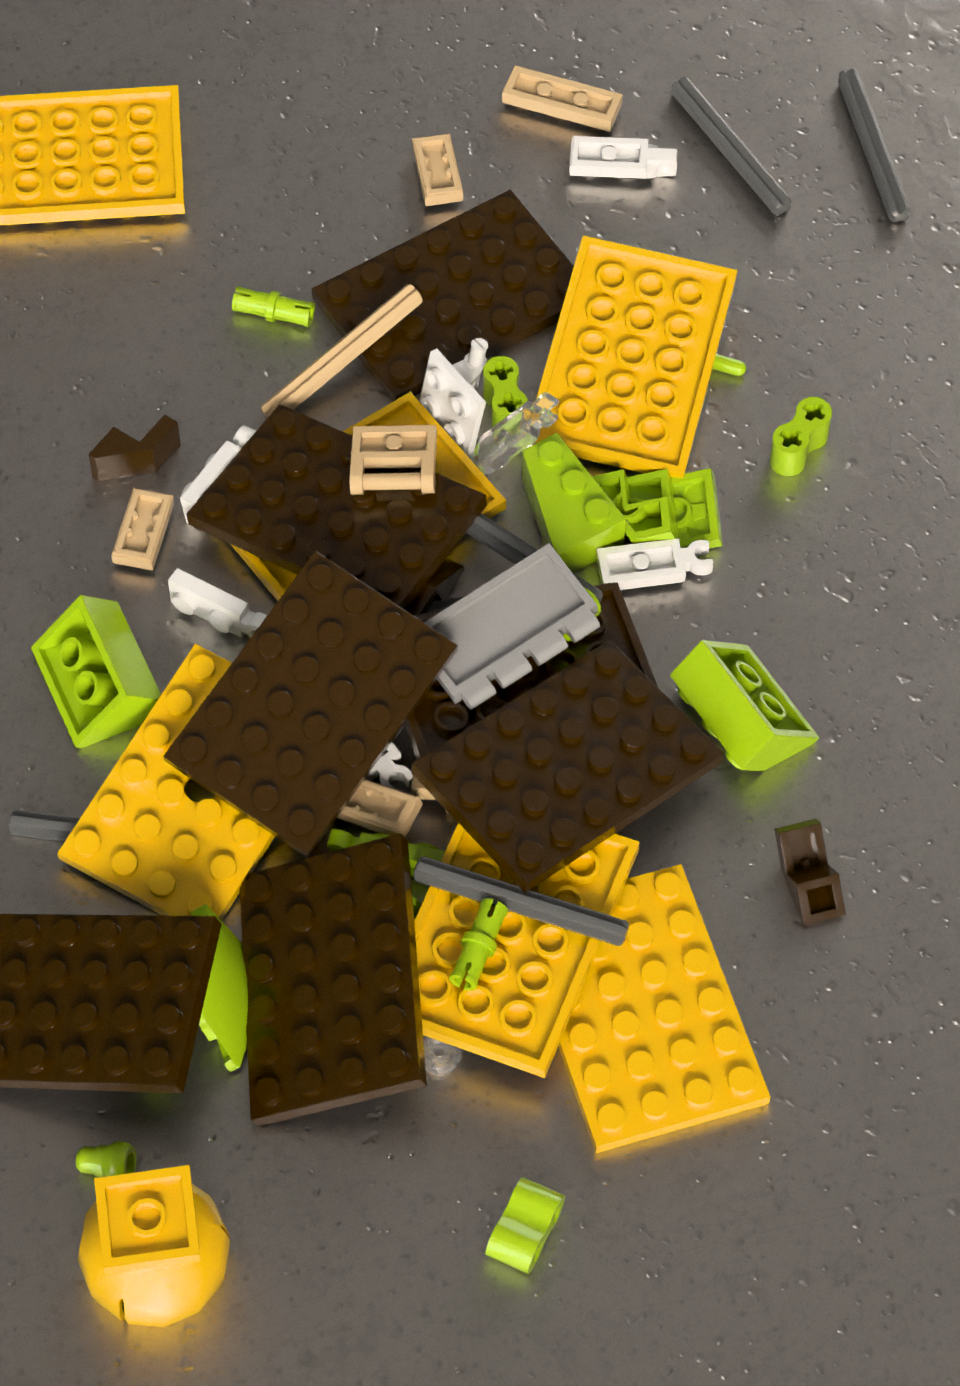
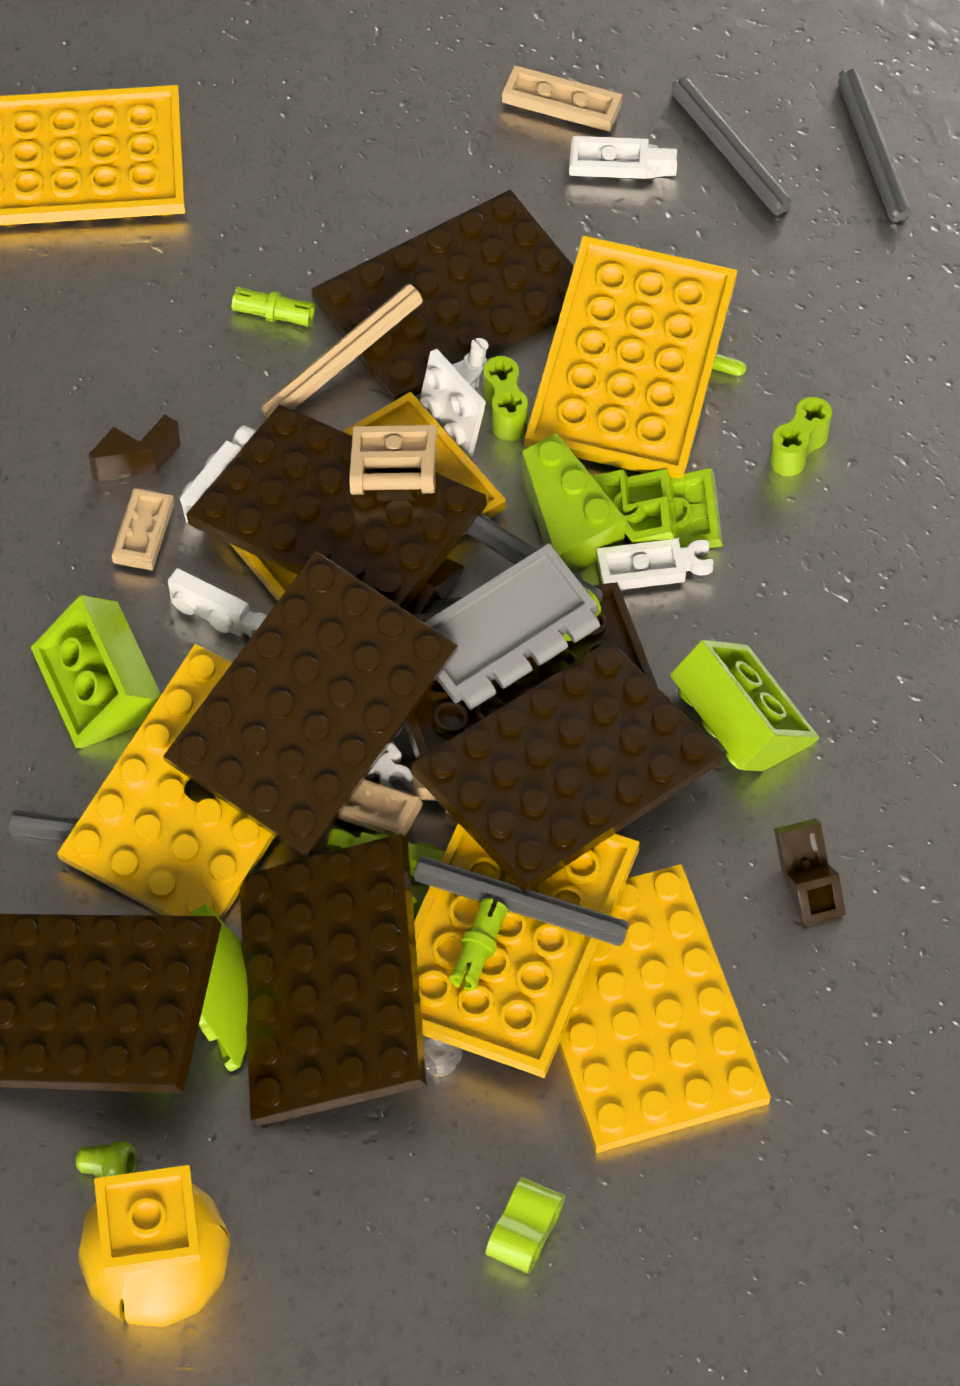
tan plate [412,133,463,206] -> none
clear plate [473,392,559,477] -> none

